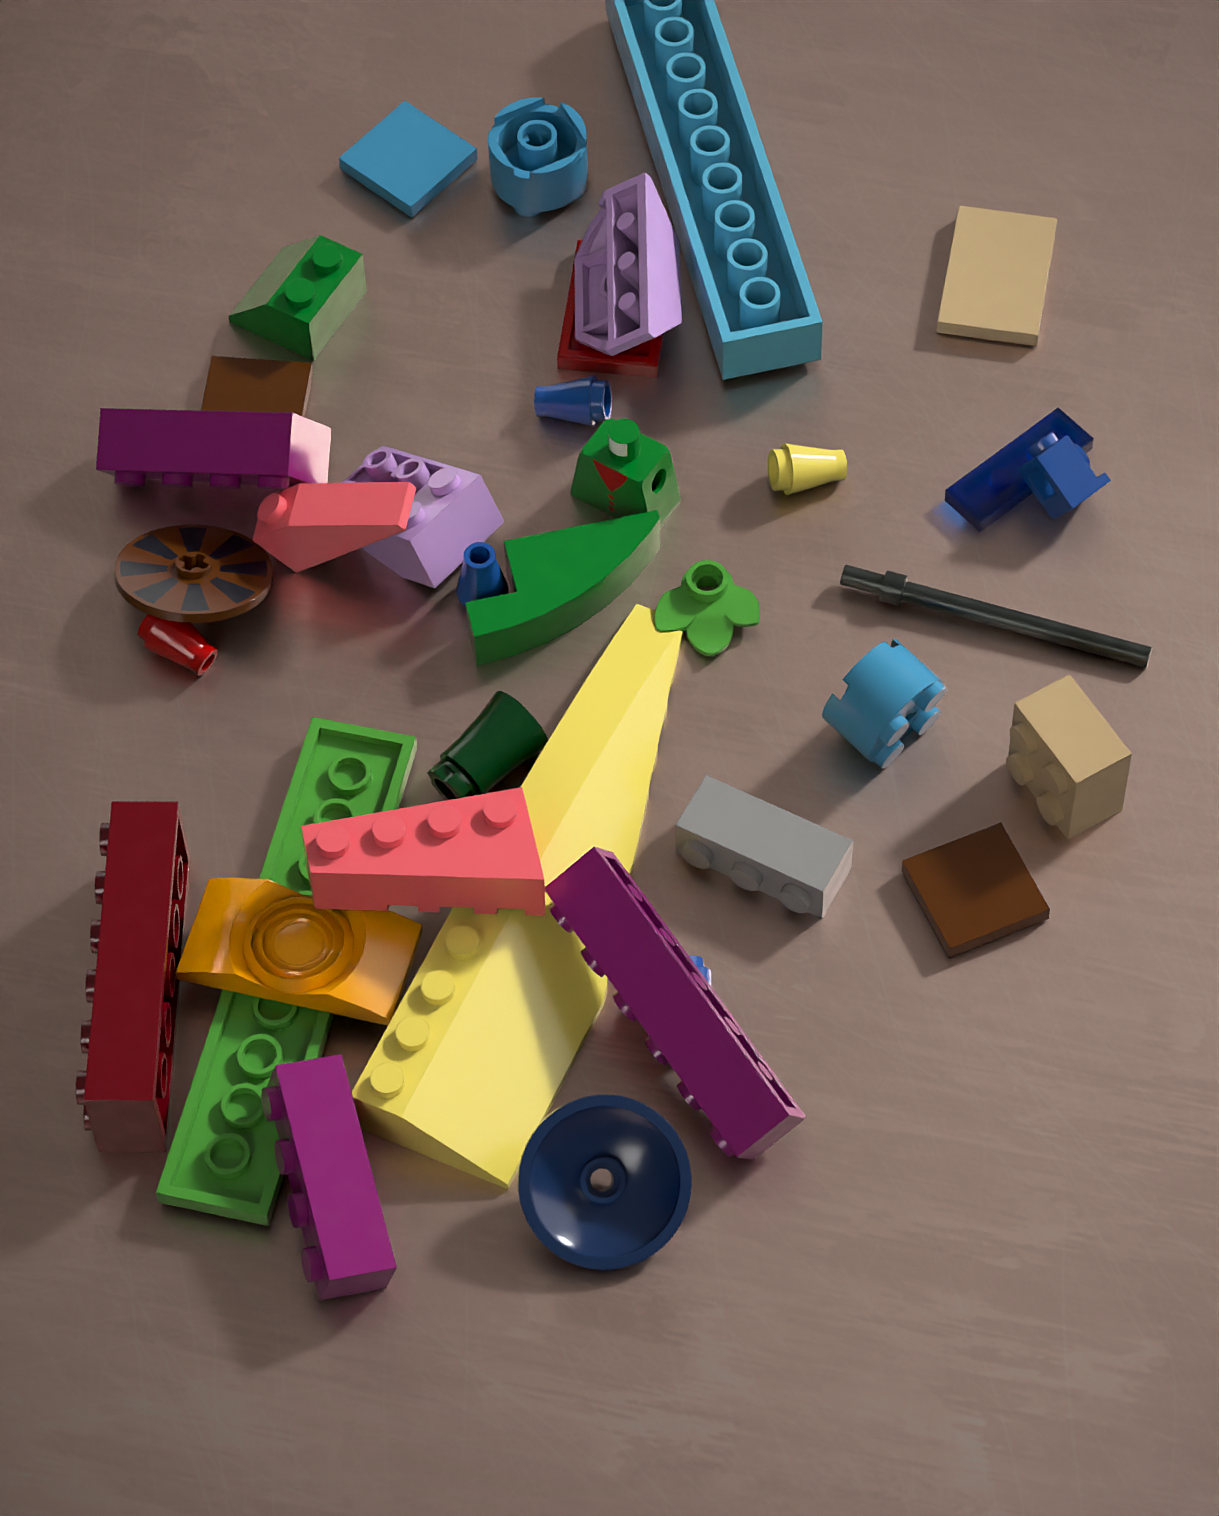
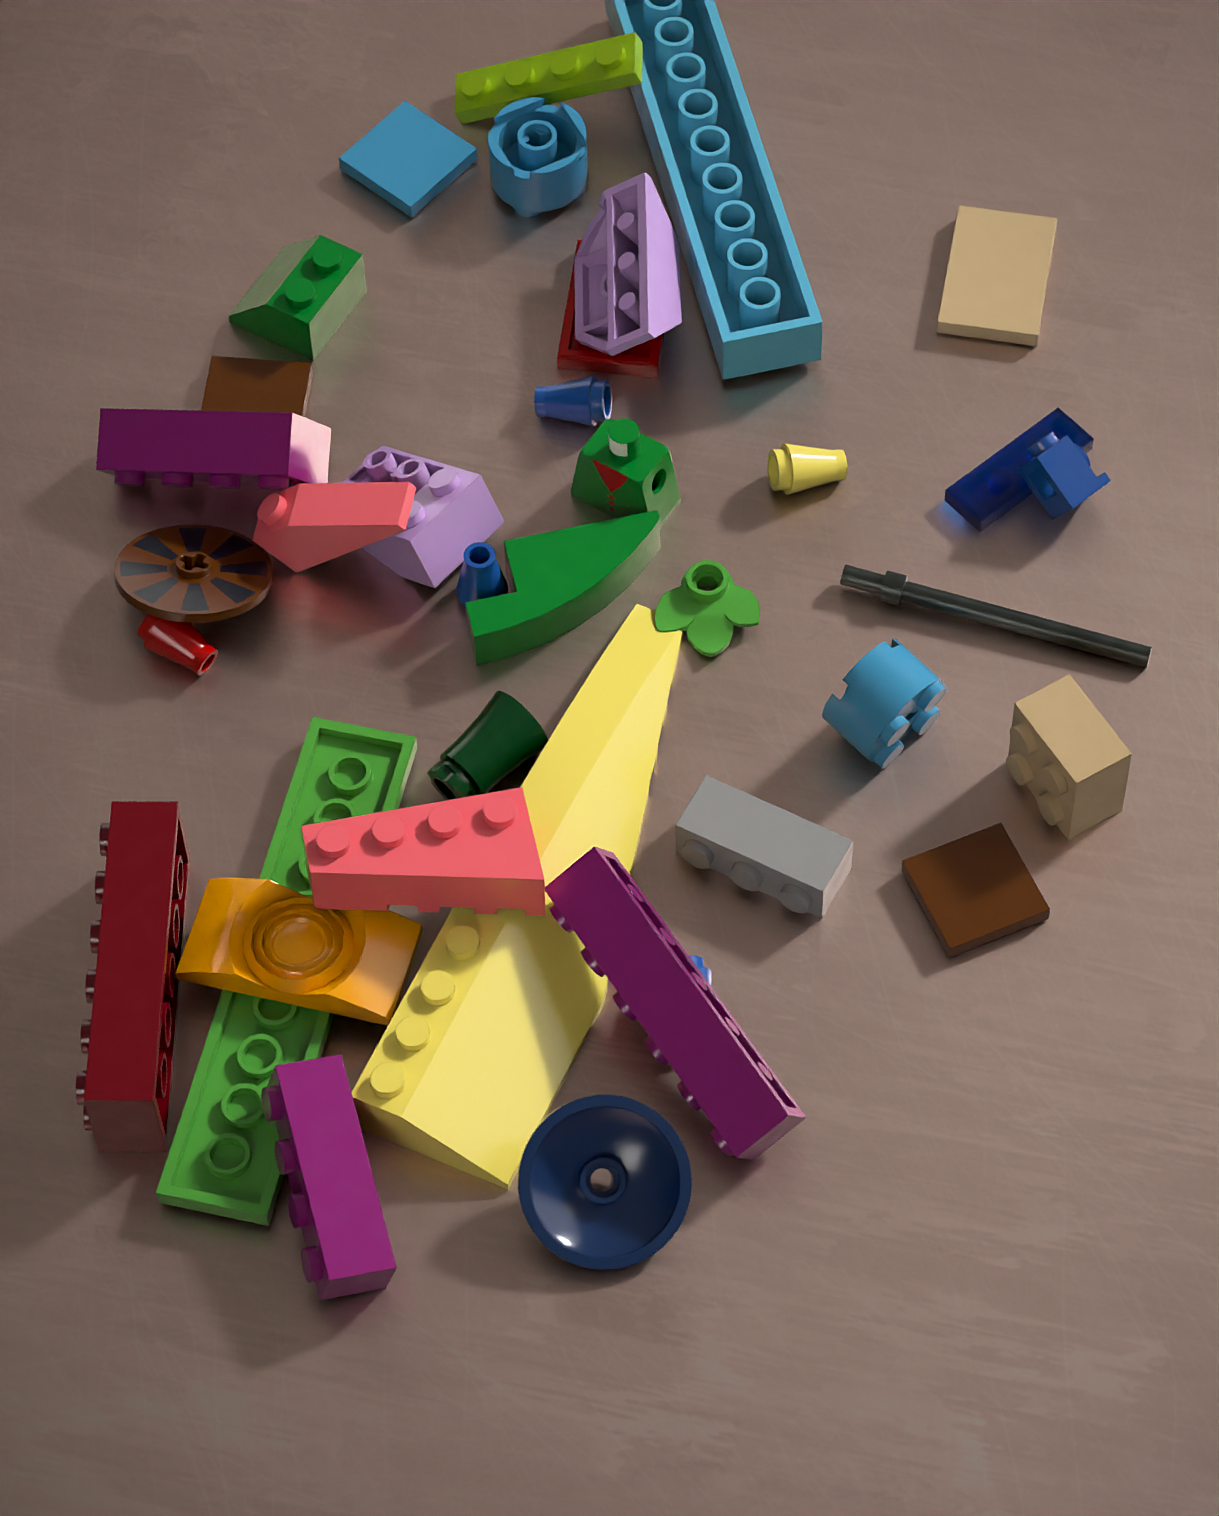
none -> lime plate [454,32,643,124]

